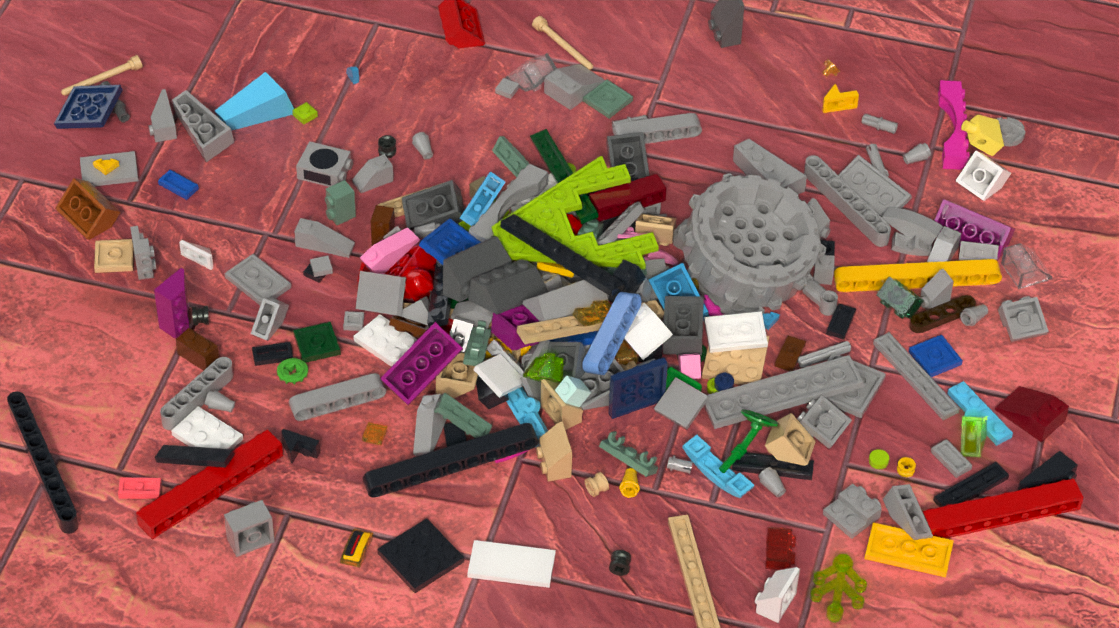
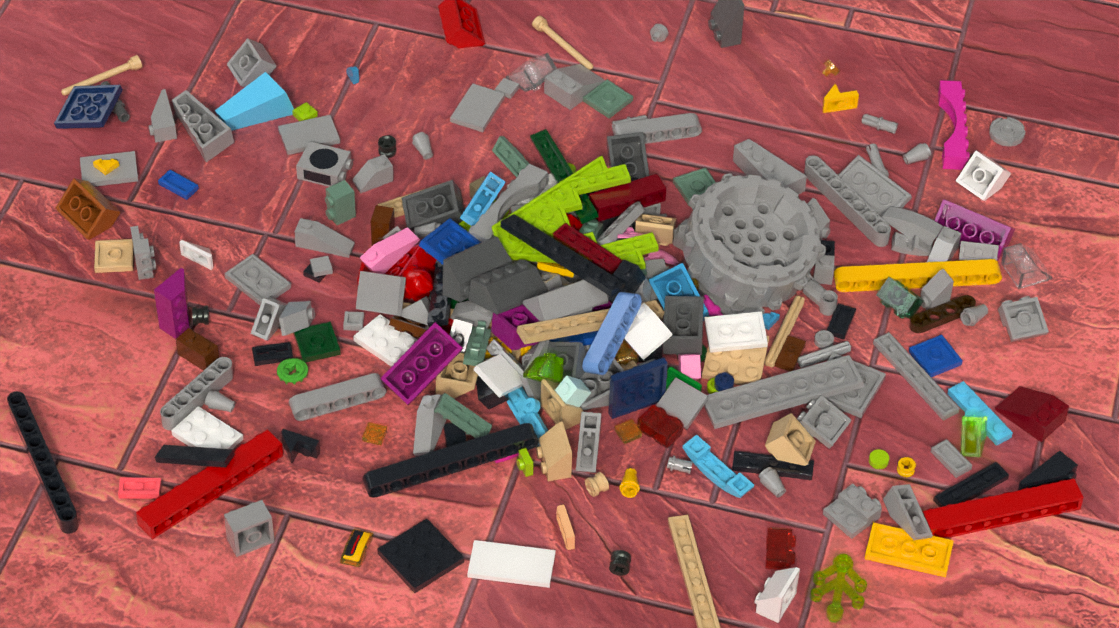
clear yellow slope [573,300,612,326] -> none
sand green plate [599,431,658,477] -> none
green dish [719,409,779,473] -> none
light yellow torso [961,115,1004,156] -> none
none -> light grey slope [227,38,277,87]
none -> light grey tile [278,115,340,155]
none -> light grey slope [279,301,315,336]
none -> light grey tile [450,83,505,132]
none -> lime plate [516,448,533,477]
none -> dark red tile [553,223,623,275]
none -> light nougat tile [556,505,575,550]
none -> light grey slope [576,412,602,473]
none -> clear yellow tile [615,419,642,444]
none -> clear red brick [637,405,684,448]
none -> light grey tile [650,24,669,42]
none -> sand green tile [673,168,716,207]
none -> tan axle [765,295,805,368]
none -> light grey tile [814,330,834,349]

